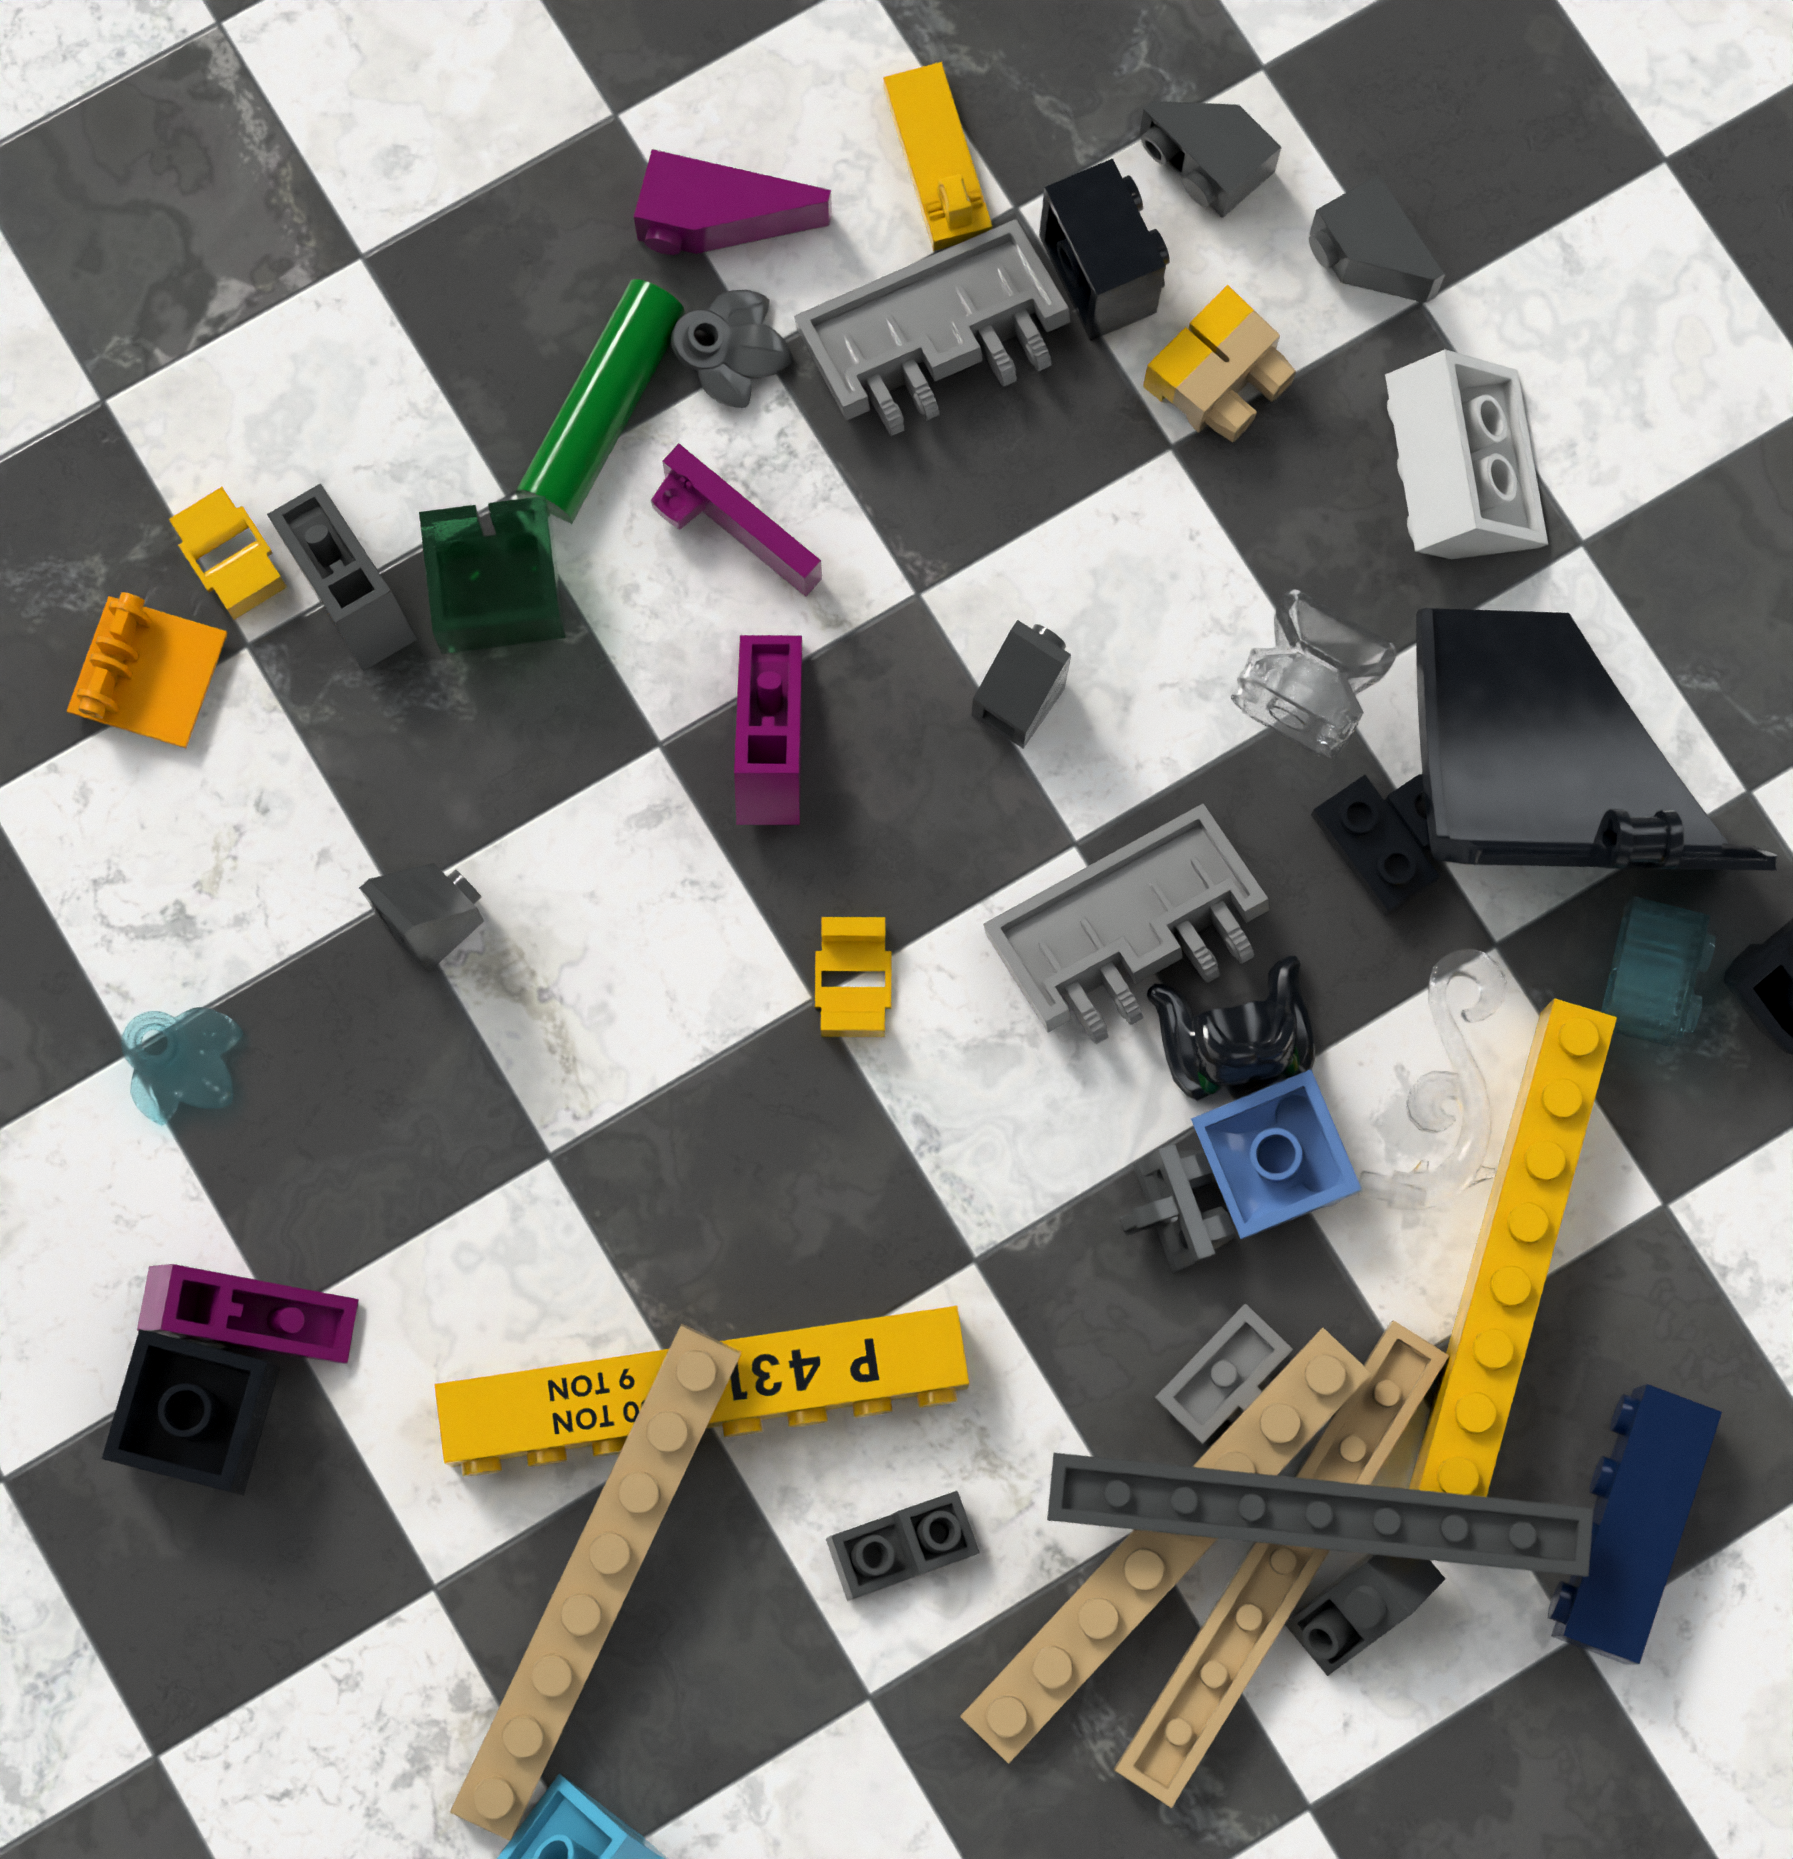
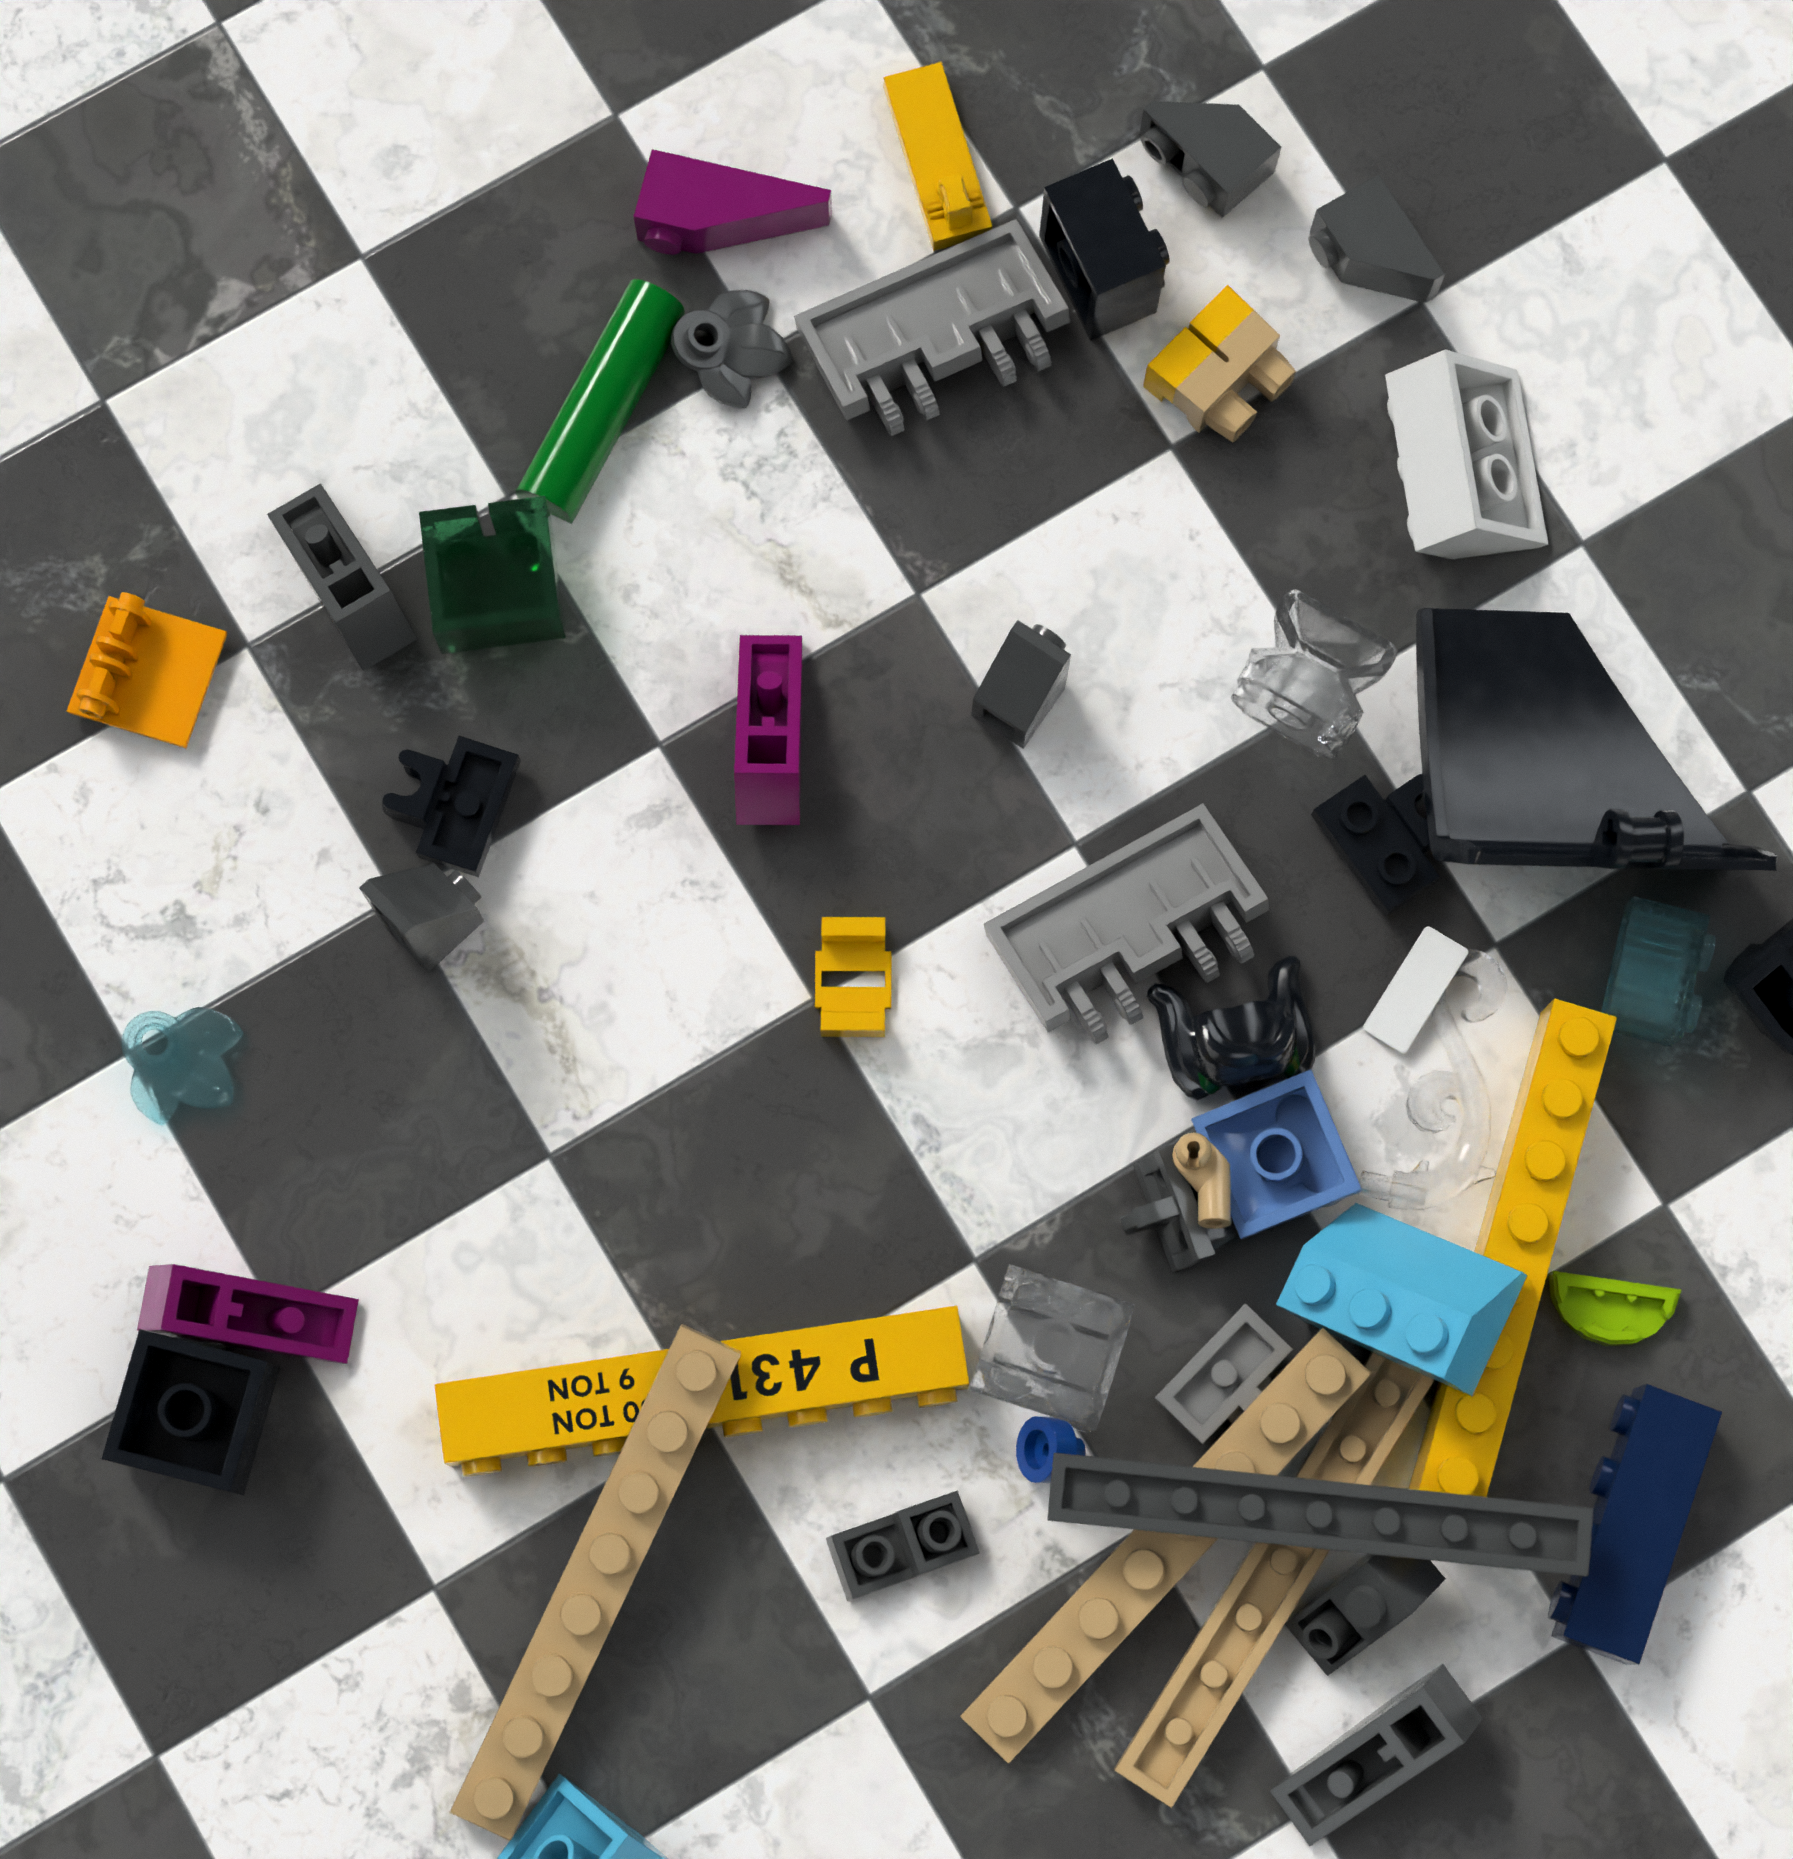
yellow piece [169,487,287,620] -> none
magenta hinge [651,443,822,597] -> none
none -> black plate [382,736,521,877]
none -> clear piece [969,1264,1135,1434]
none -> blue tile [1016,1416,1086,1483]
none -> tan arm [1172,1132,1231,1229]
none -> dark grey slope [1270,1664,1483,1846]
none -> medium azure slope [1276,1203,1527,1396]
none -> white sticker [1363,926,1468,1053]
none -> lime tile [1549,1271,1682,1346]

